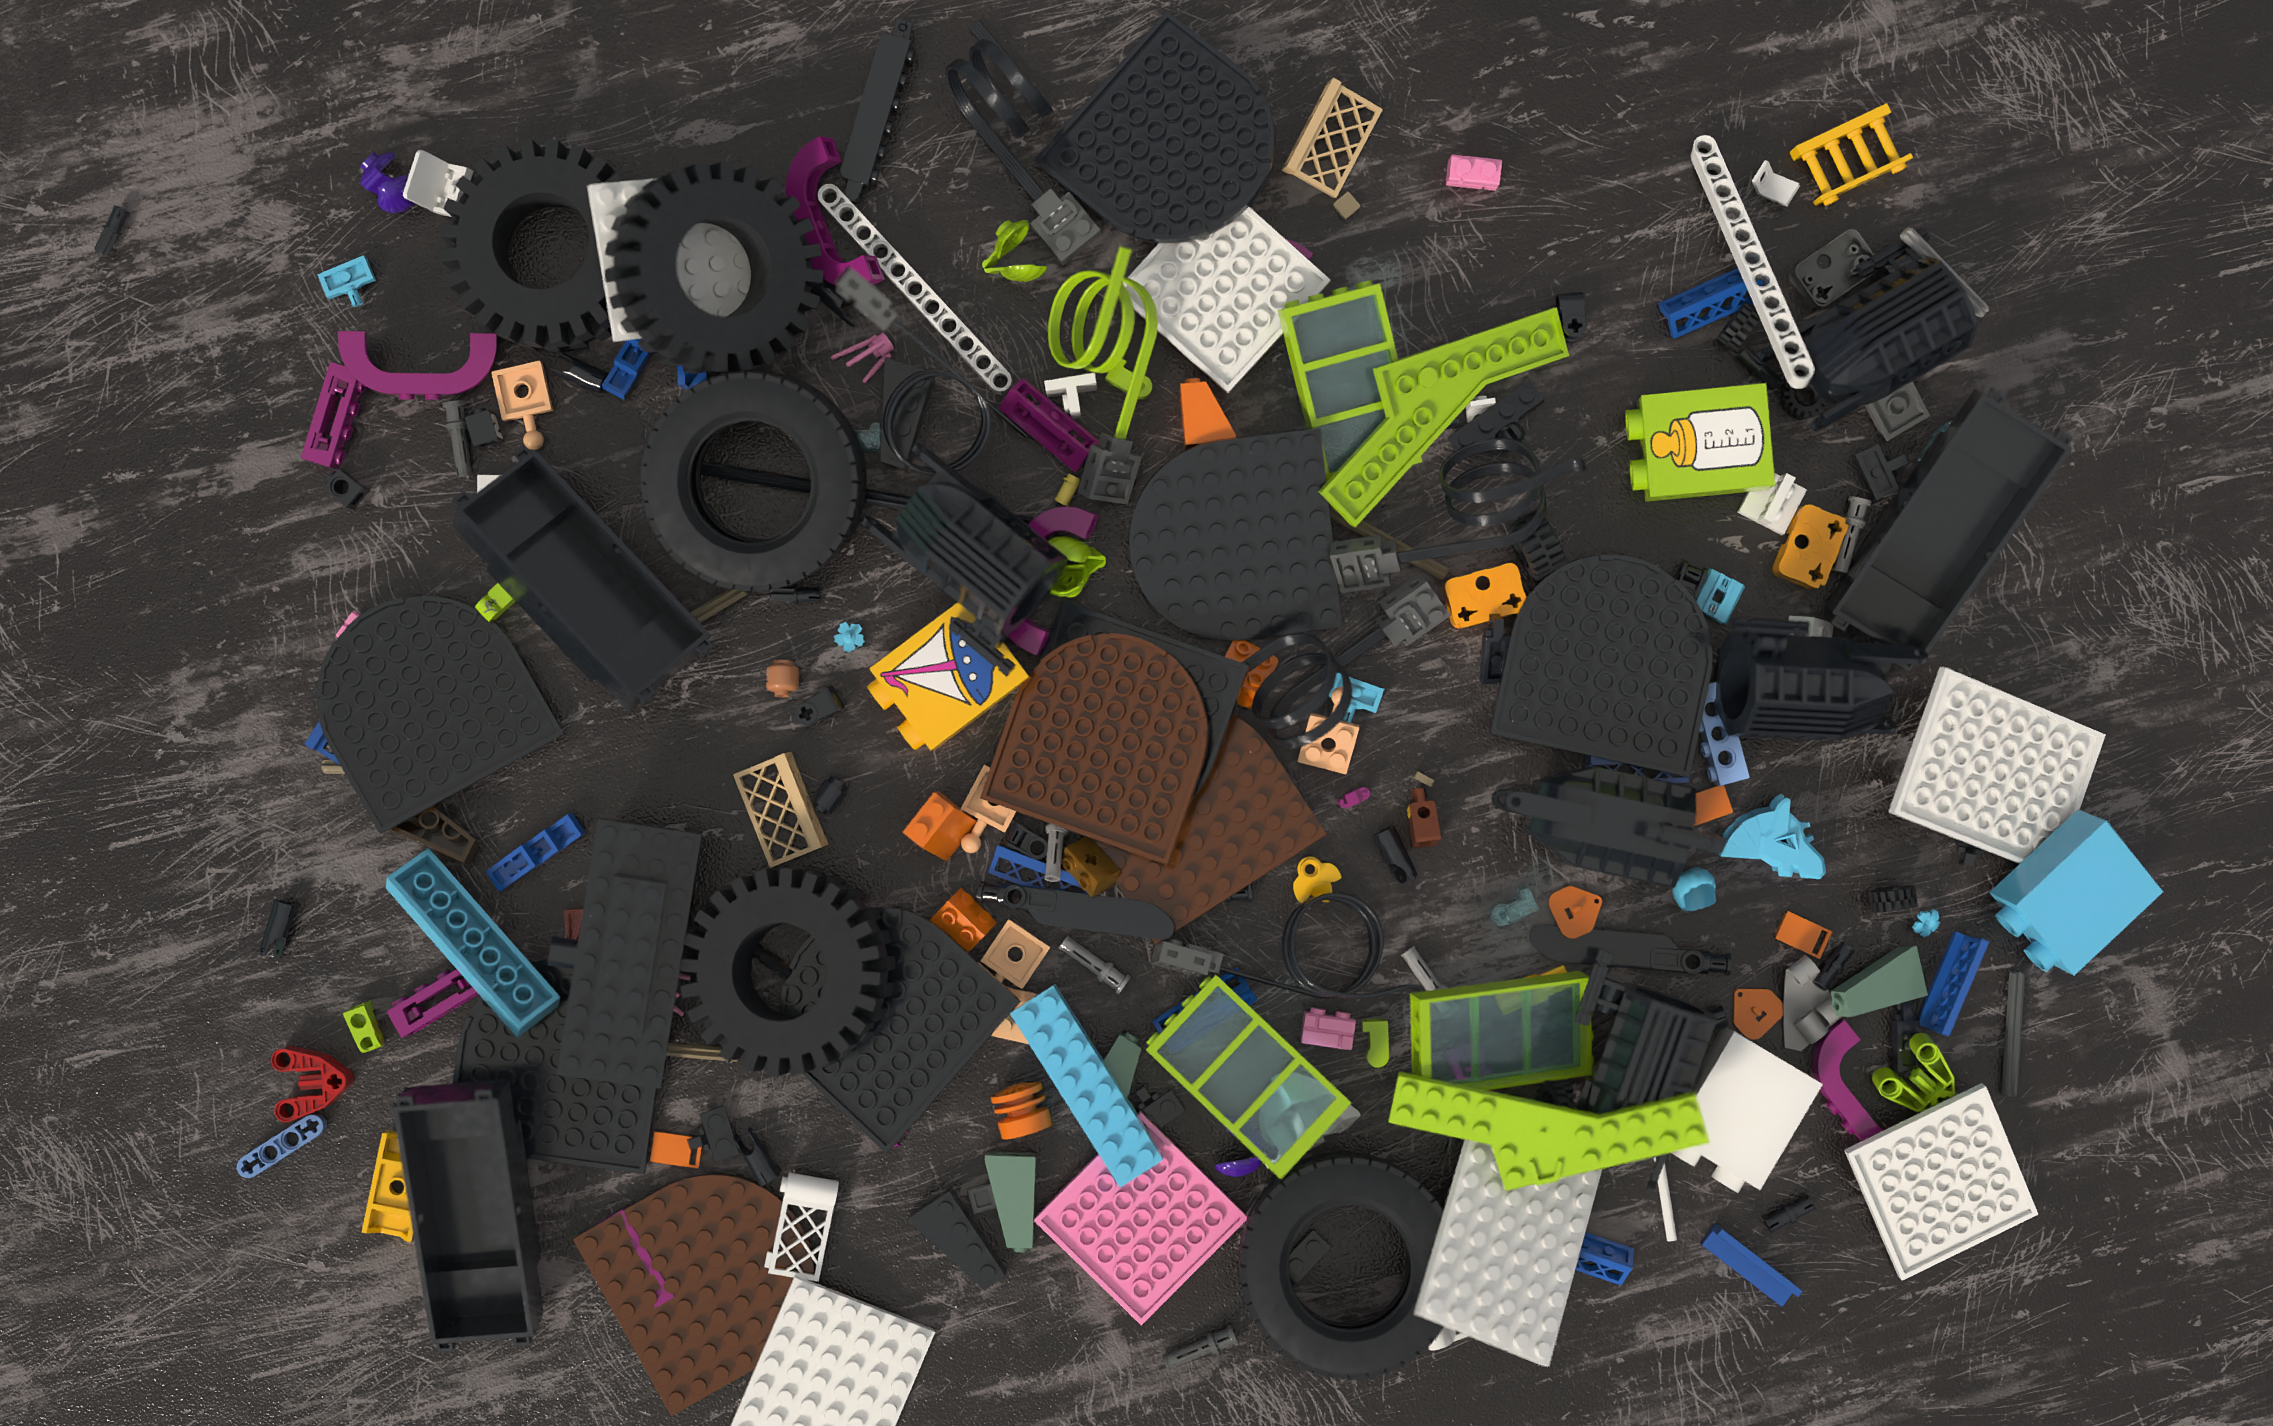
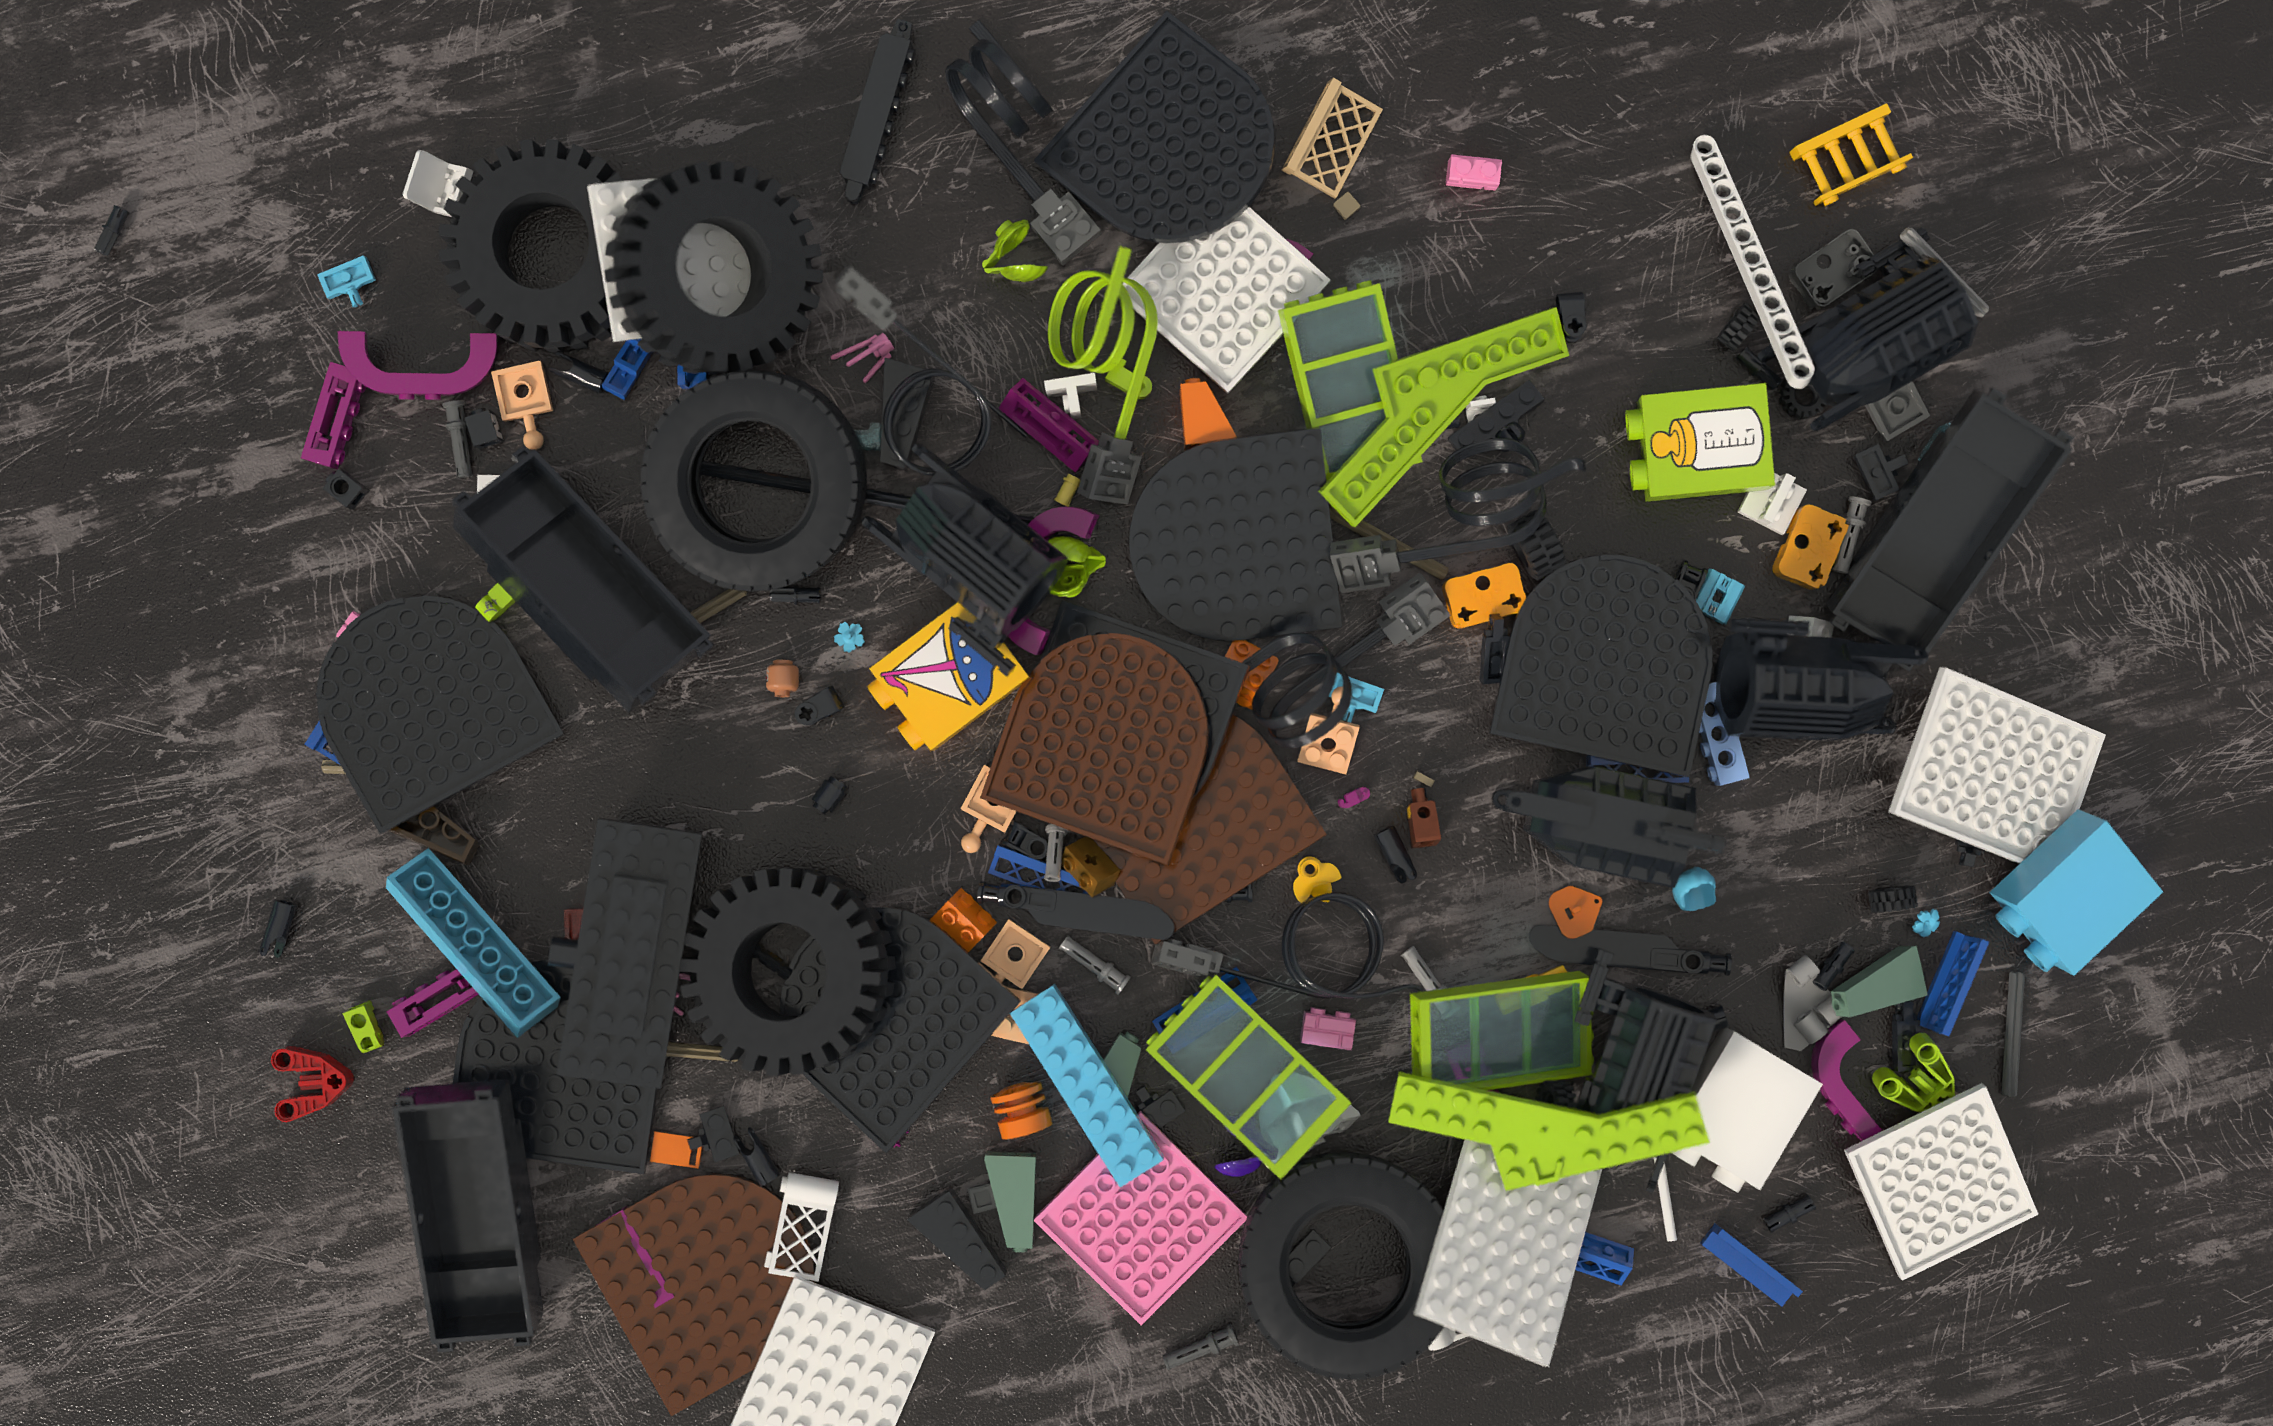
medium blue beam [237,1113,327,1178] -> none
dark purple animal [360,152,416,214] -> none
yellow piece [362,1130,414,1242] -> none
blue slope [485,812,586,892] -> none
tan fence [733,751,829,868] -> none
magenta arch [786,136,885,285] -> none
black piece [811,279,862,328] -> none
white beam [818,184,1013,395] -> none
orange slope [902,791,977,861] -> none
lime leg [1361,1018,1389,1068] -> none
clear light blue leg [1489,885,1540,926] -> none
blue fence [1658,263,1763,339] -> none
orange piece [1694,785,1733,826] -> none
medium azure animal [1714,794,1826,879] -> none
orange piece [1733,989,1783,1039] -> none
white bracket [1752,160,1800,207] -> none
orange piece [1774,911,1832,959] -> none

